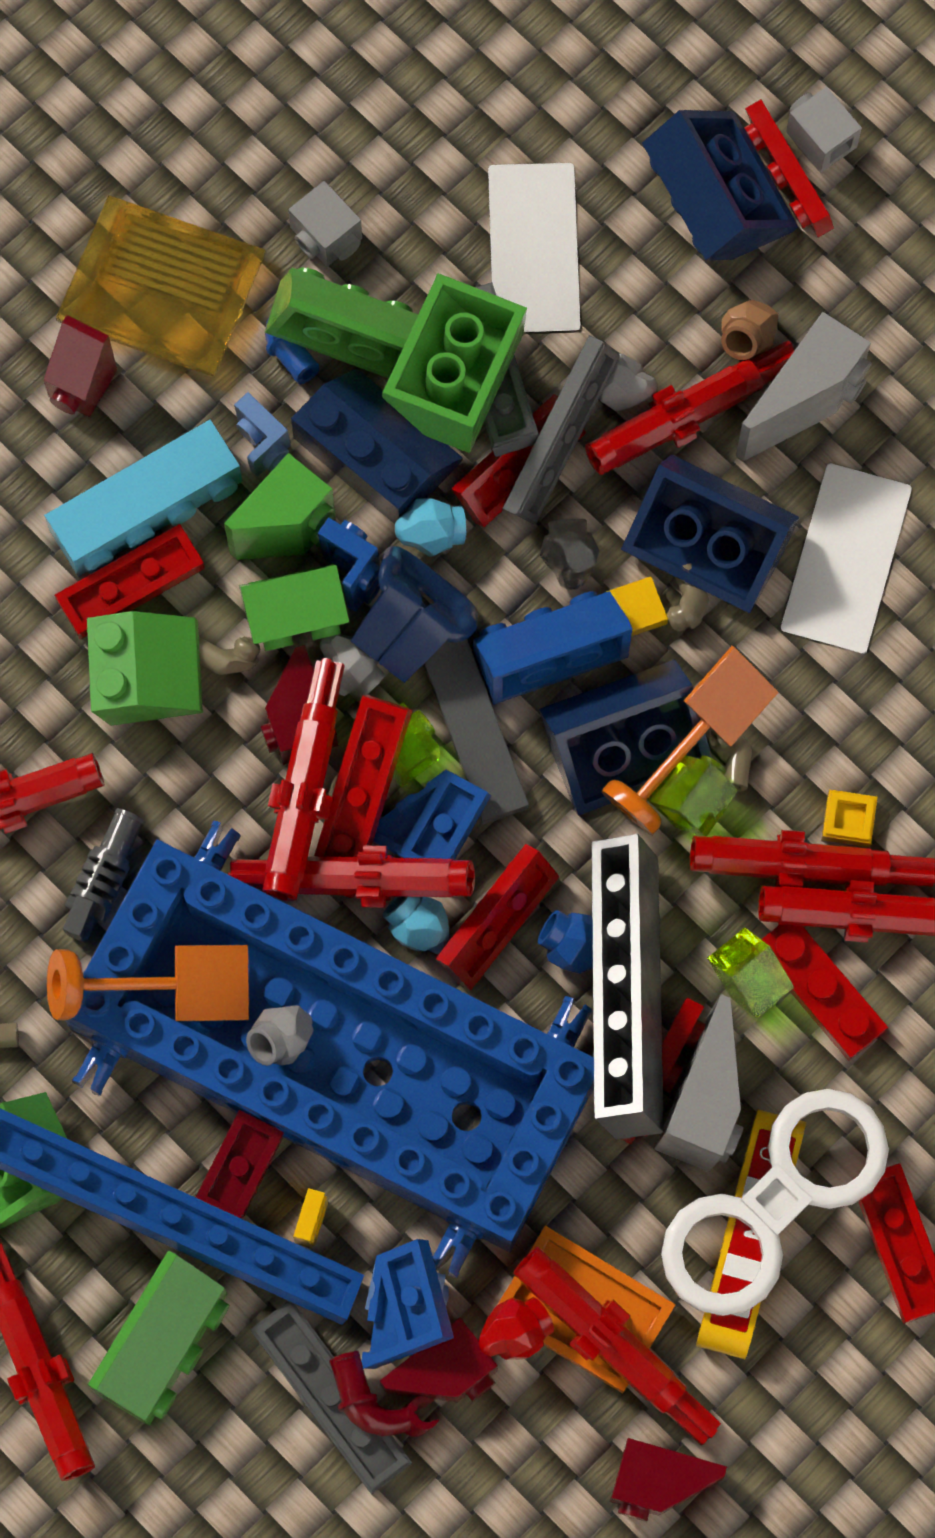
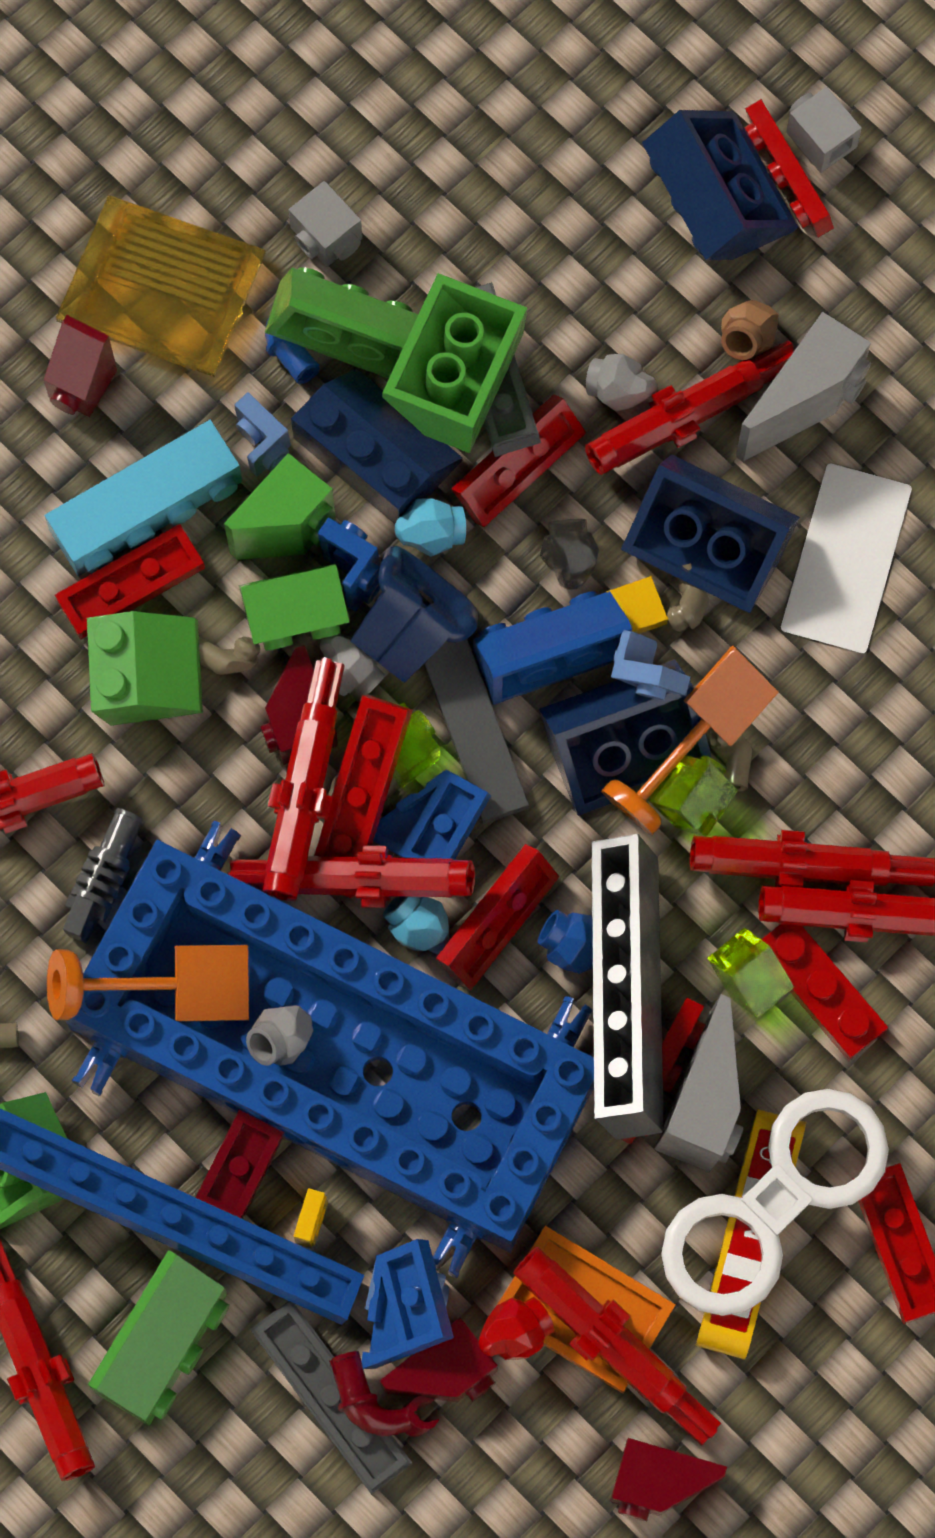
white sticker [488,163,580,332] -> none
dark grey tile [503,335,620,524] -> none
yellow tile [821,789,878,848] -> none
none -> medium blue bracket [611,630,690,701]

